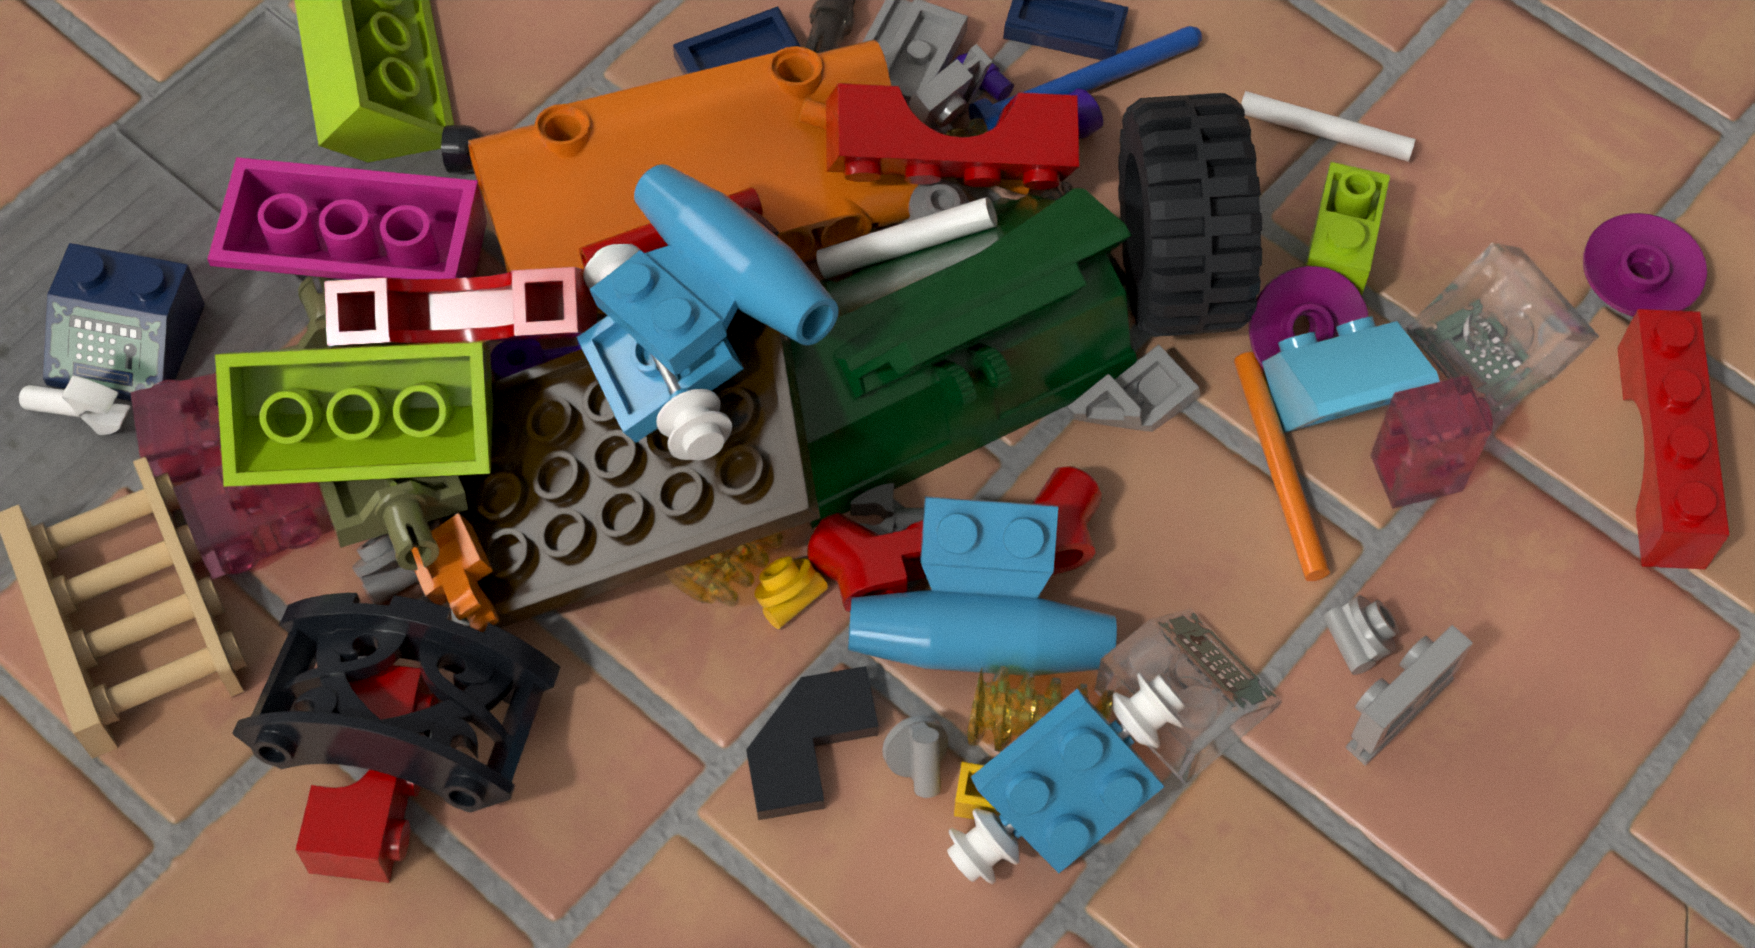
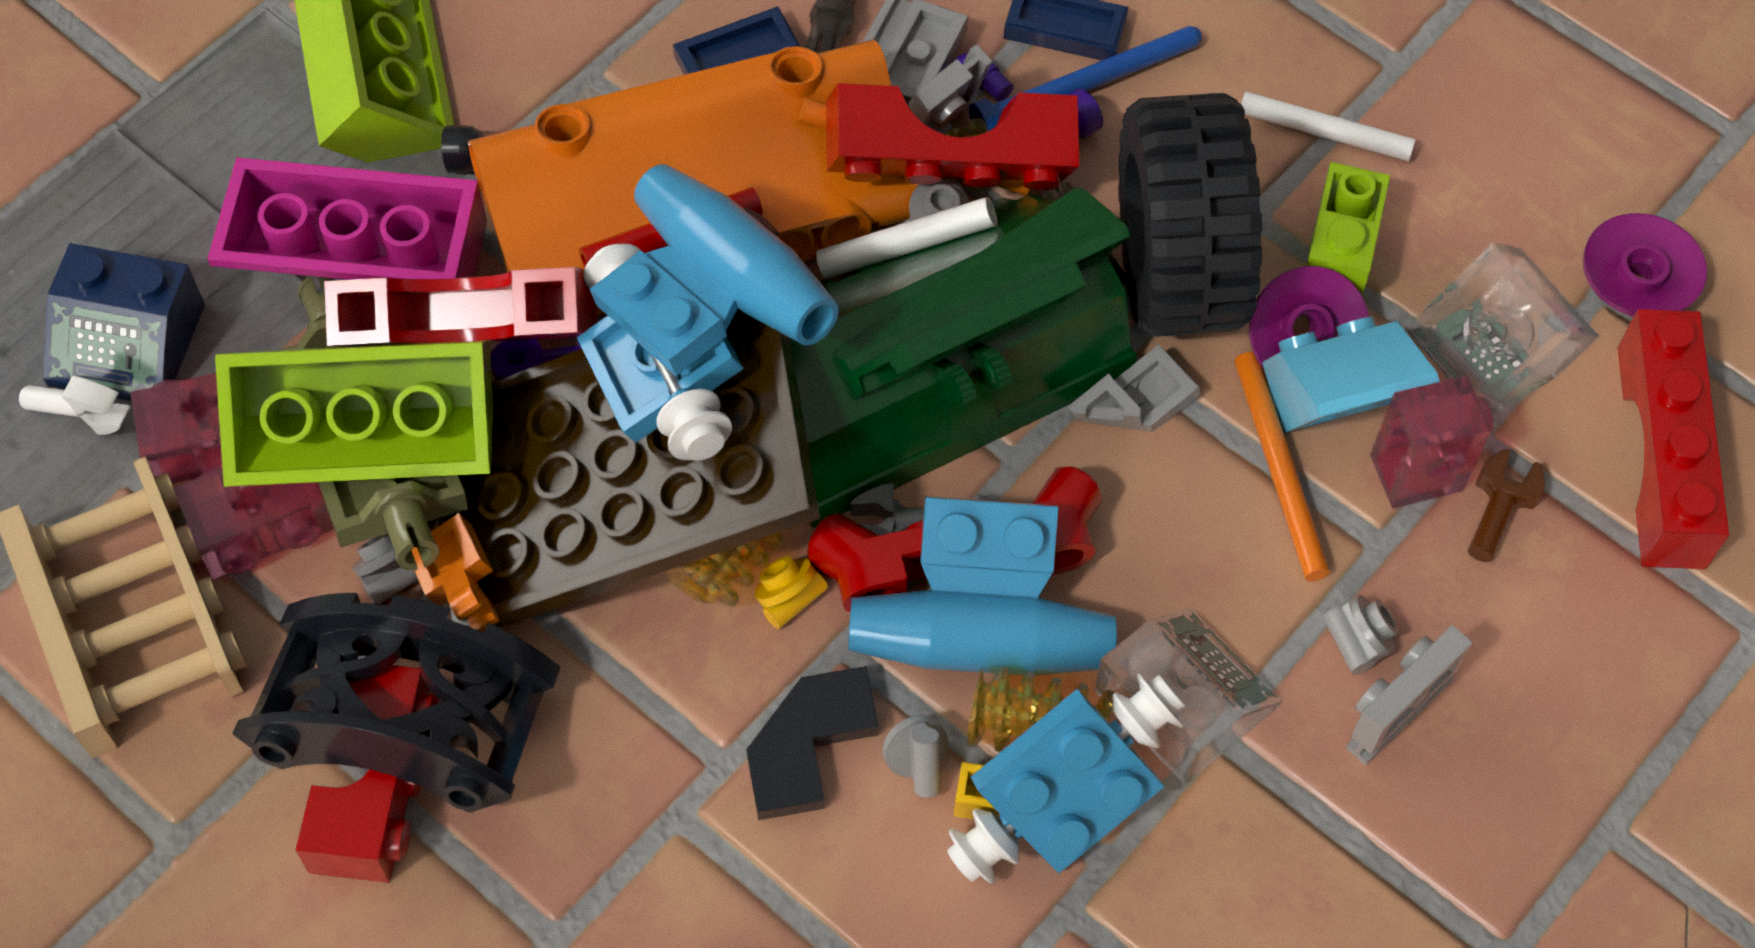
none -> reddish brown bar [1468,449,1545,562]

